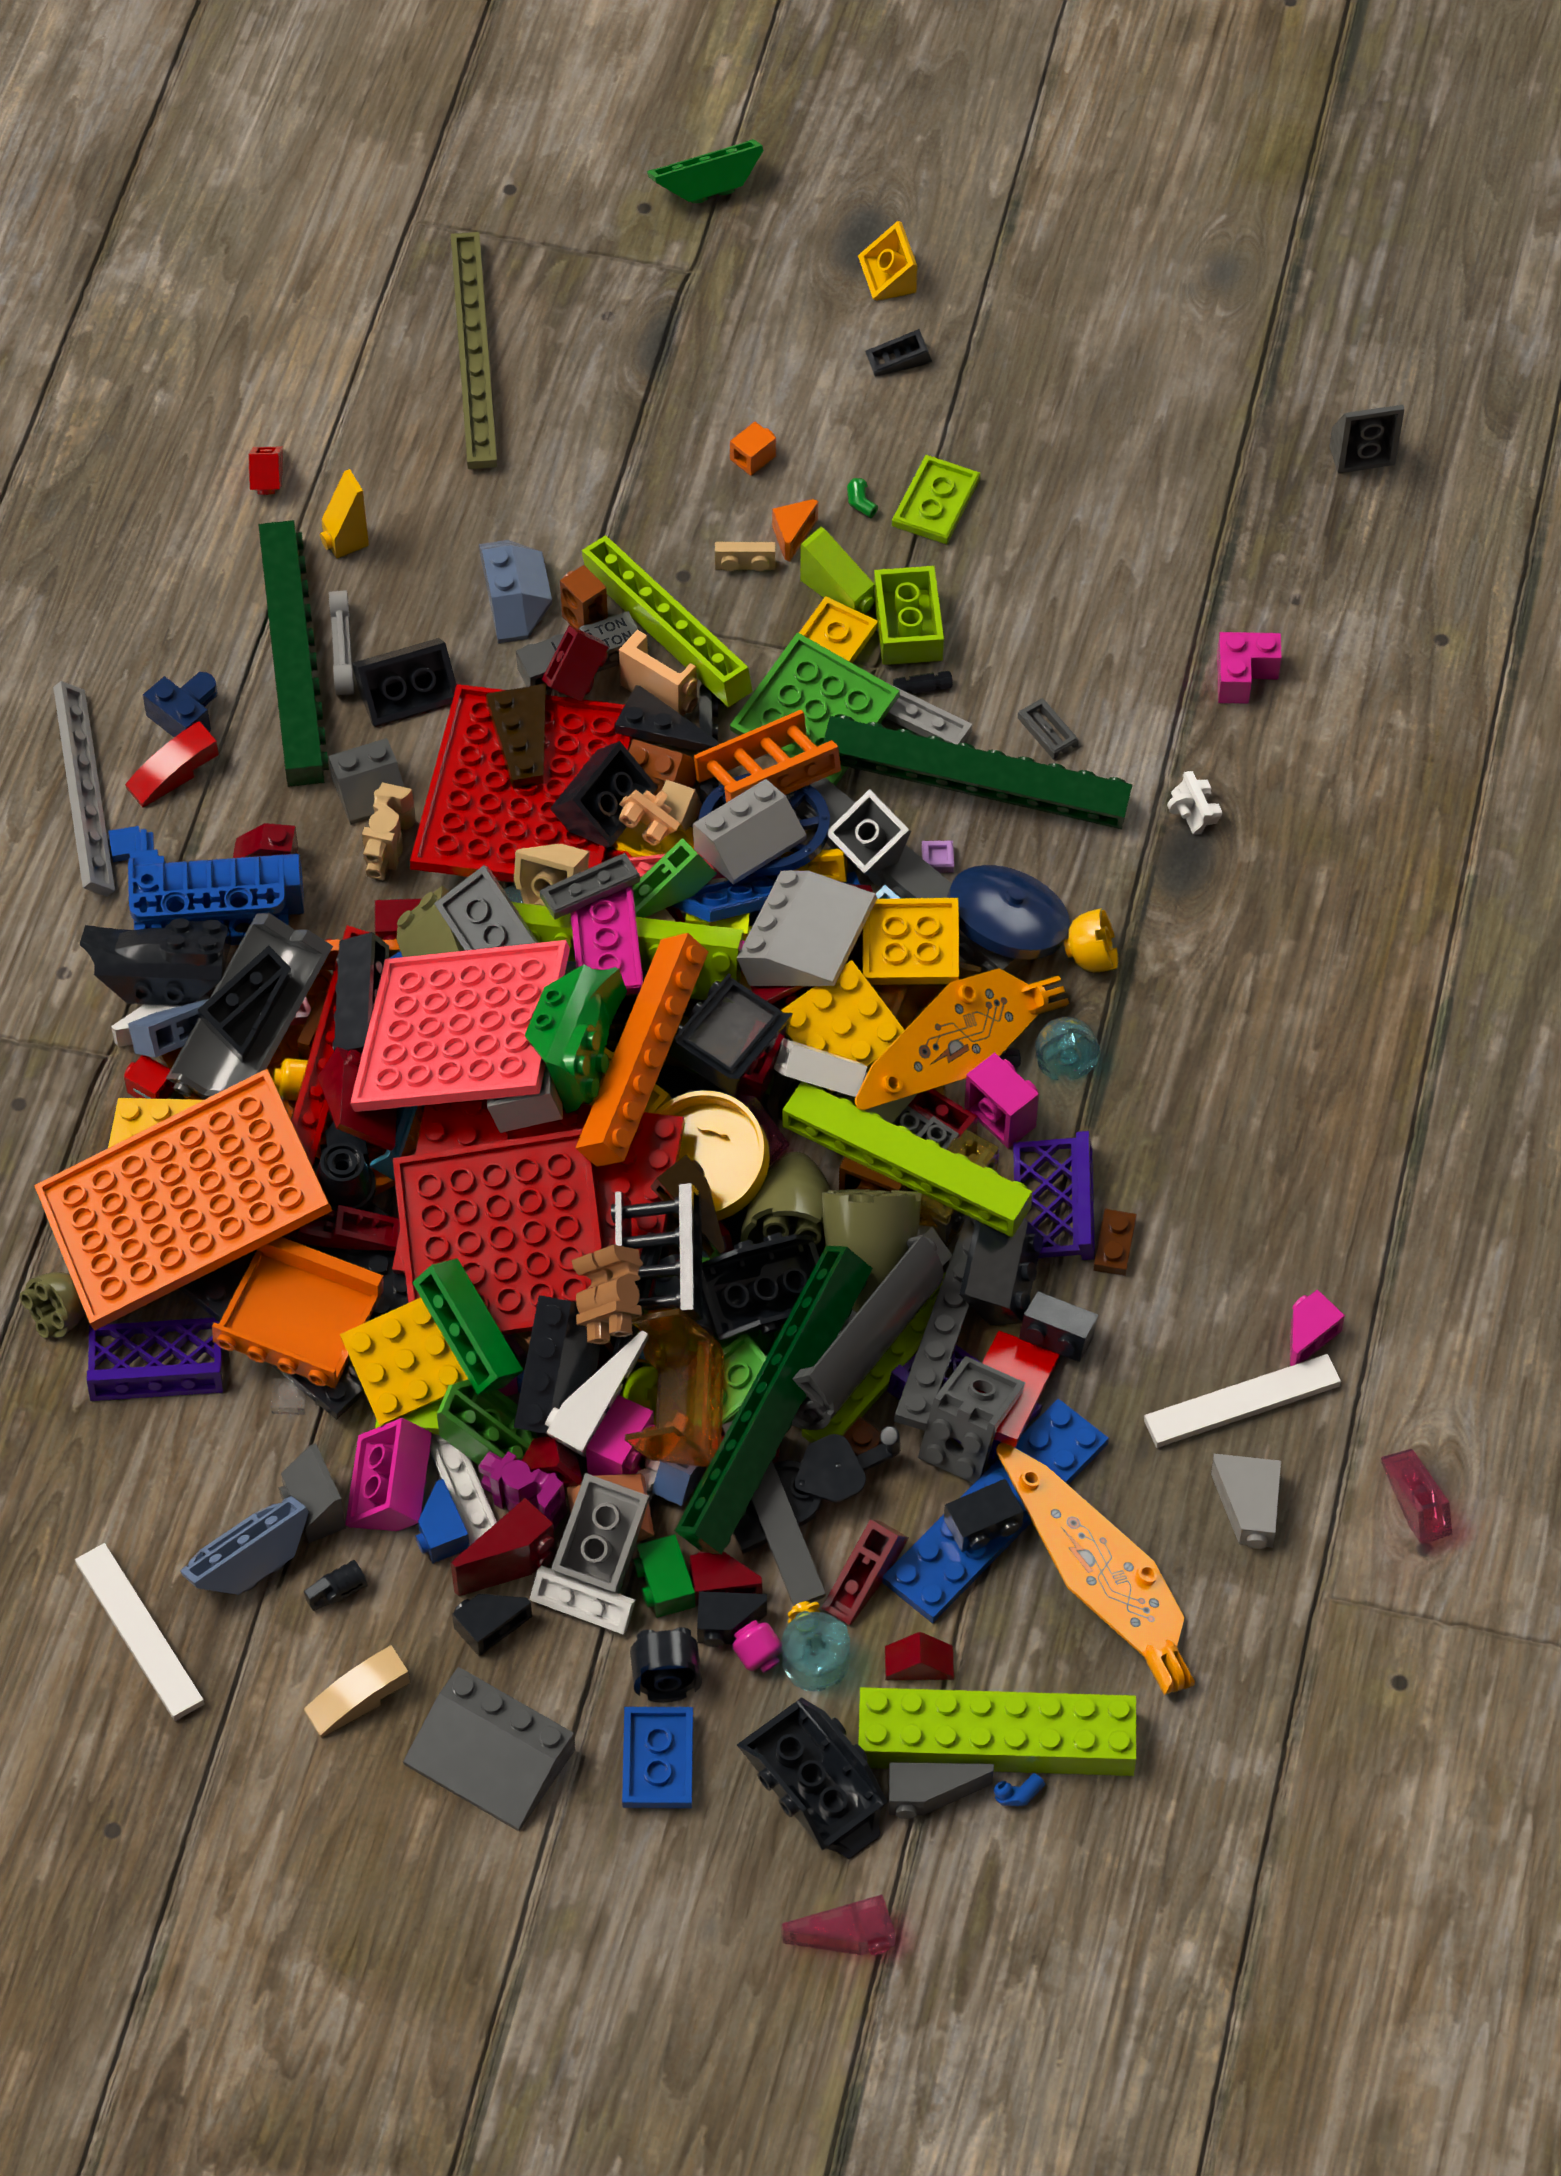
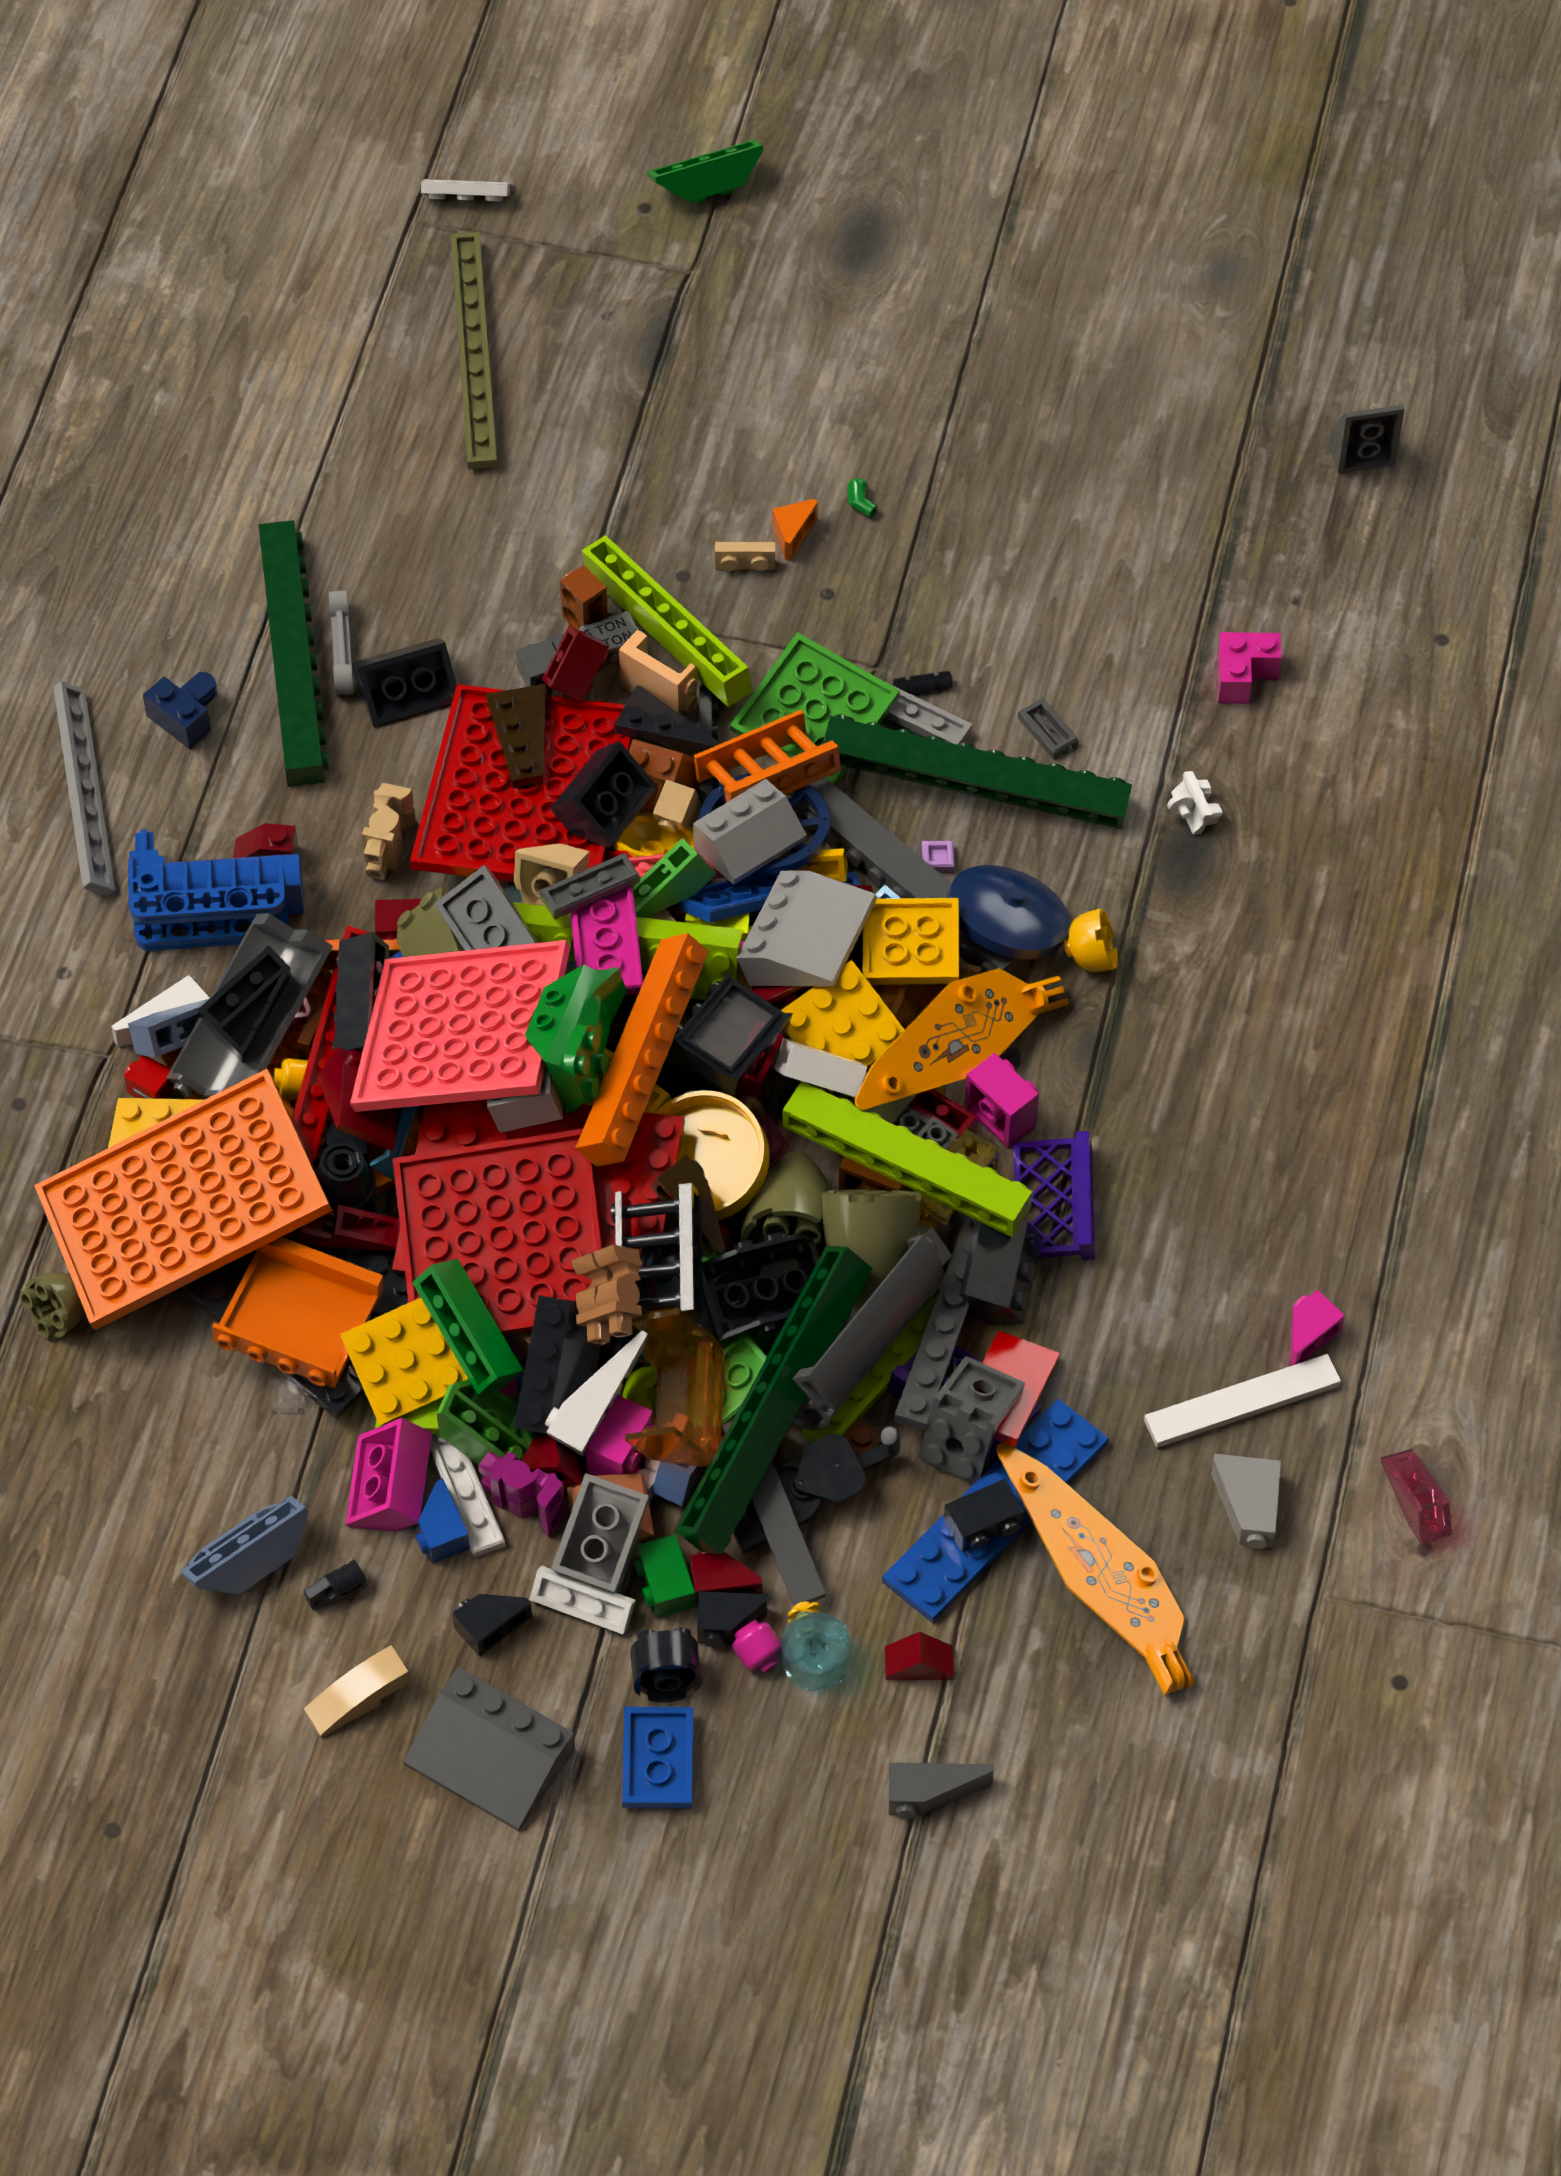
white tile [75,1543,205,1721] -> none
black slope [80,918,231,1006] -> none
dark purple fence [87,1318,223,1401] -> none
blue tile [108,826,140,862] -> none
red slope [125,721,219,808] -> none
red slope [248,446,283,495] -> none
dark grey slope [278,1443,346,1543] -> none
yellow slope [320,469,369,559] -> none
dark grey slope [328,738,404,825] -> none
dark red slope [451,1498,556,1596] -> none
sand blue wedge [478,540,552,643] -> none
light nougat hips [619,790,680,846] -> none
orange brick [730,421,776,476] -> none
black slope [737,1697,888,1859] -> none
clear pink slope [781,1895,895,1955] -> none
yellow plate [799,596,878,663] -> none
lime slope [800,527,875,613] -> none
dark red slope [821,1519,909,1625] -> none
dark grey slope [827,789,911,875] -> none
yellow slope [858,221,917,301] -> none
lime brick [858,1687,1136,1776] -> none
black slope [865,329,932,377] -> none
lime brick [874,566,944,665] -> none
lime tile [892,455,981,545] -> none
blue arm [994,1773,1045,1806] -> none
black brick [1019,1291,1099,1362] -> none
clear light blue cylinder [1035,1017,1100,1080] -> none
reddish brown plate [1093,1209,1137,1276] -> none
none -> white plate [421,179,510,201]

